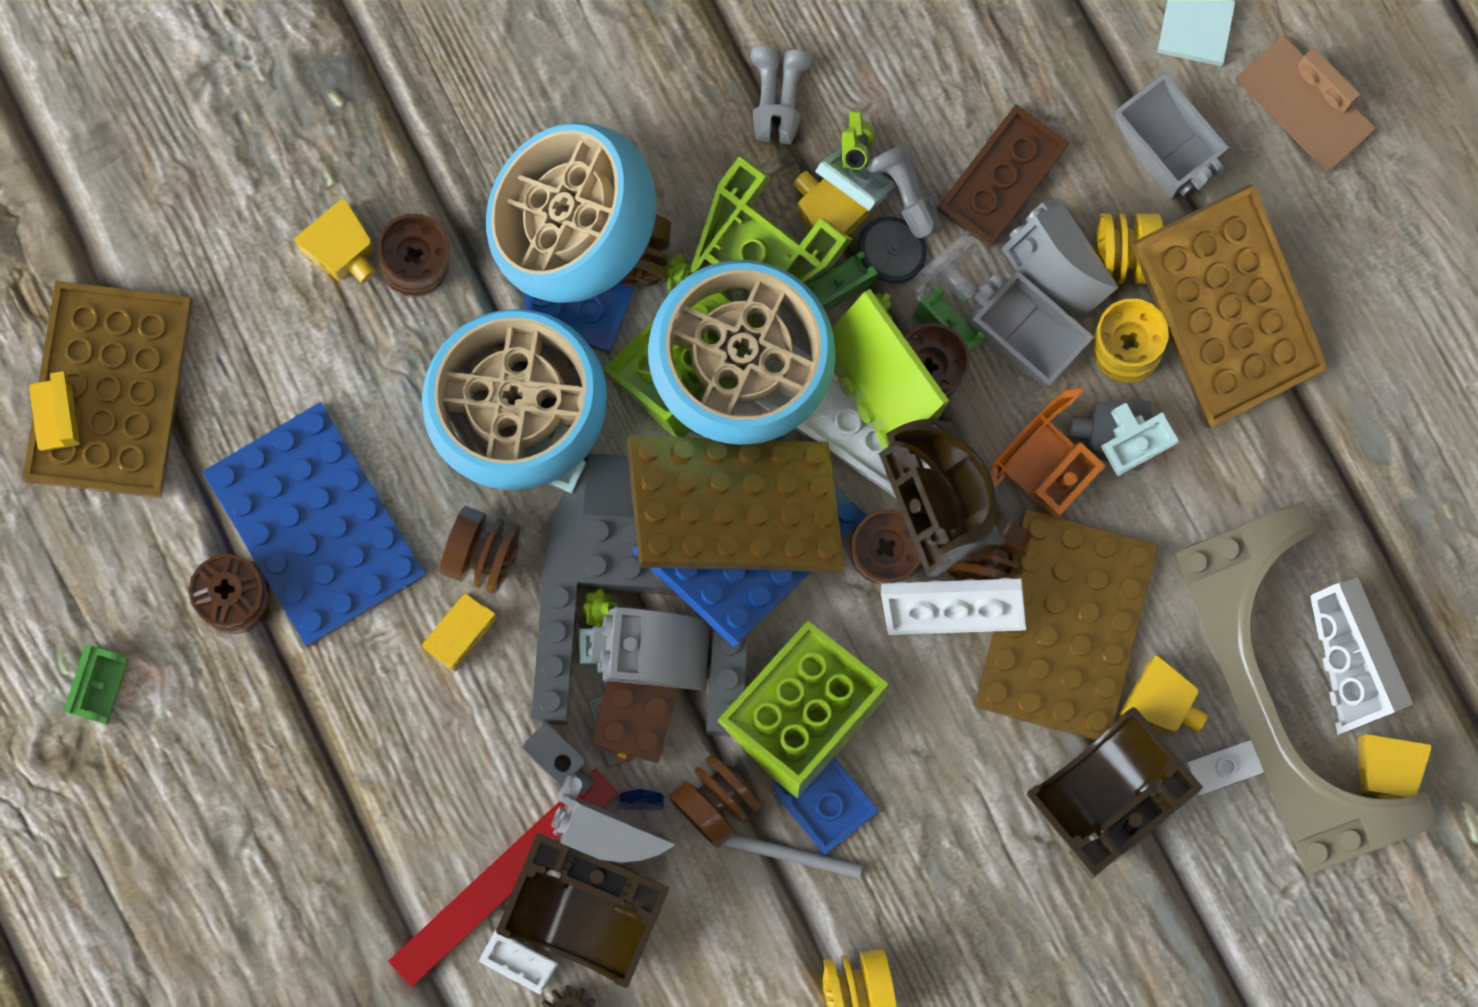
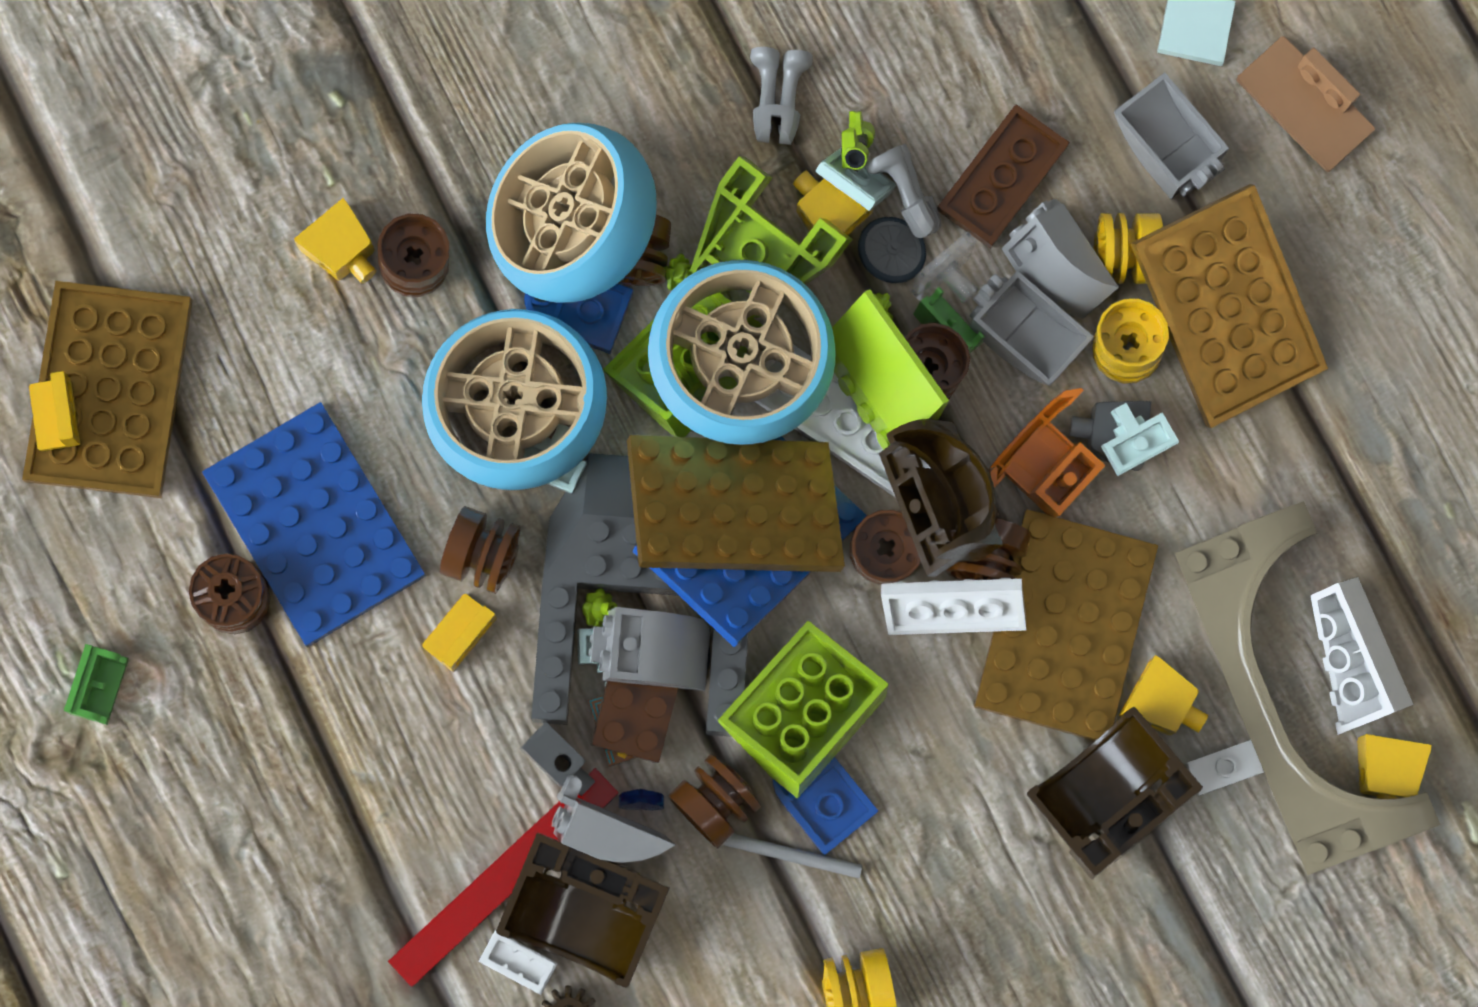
bright green hinge [805,251,878,312] -> none

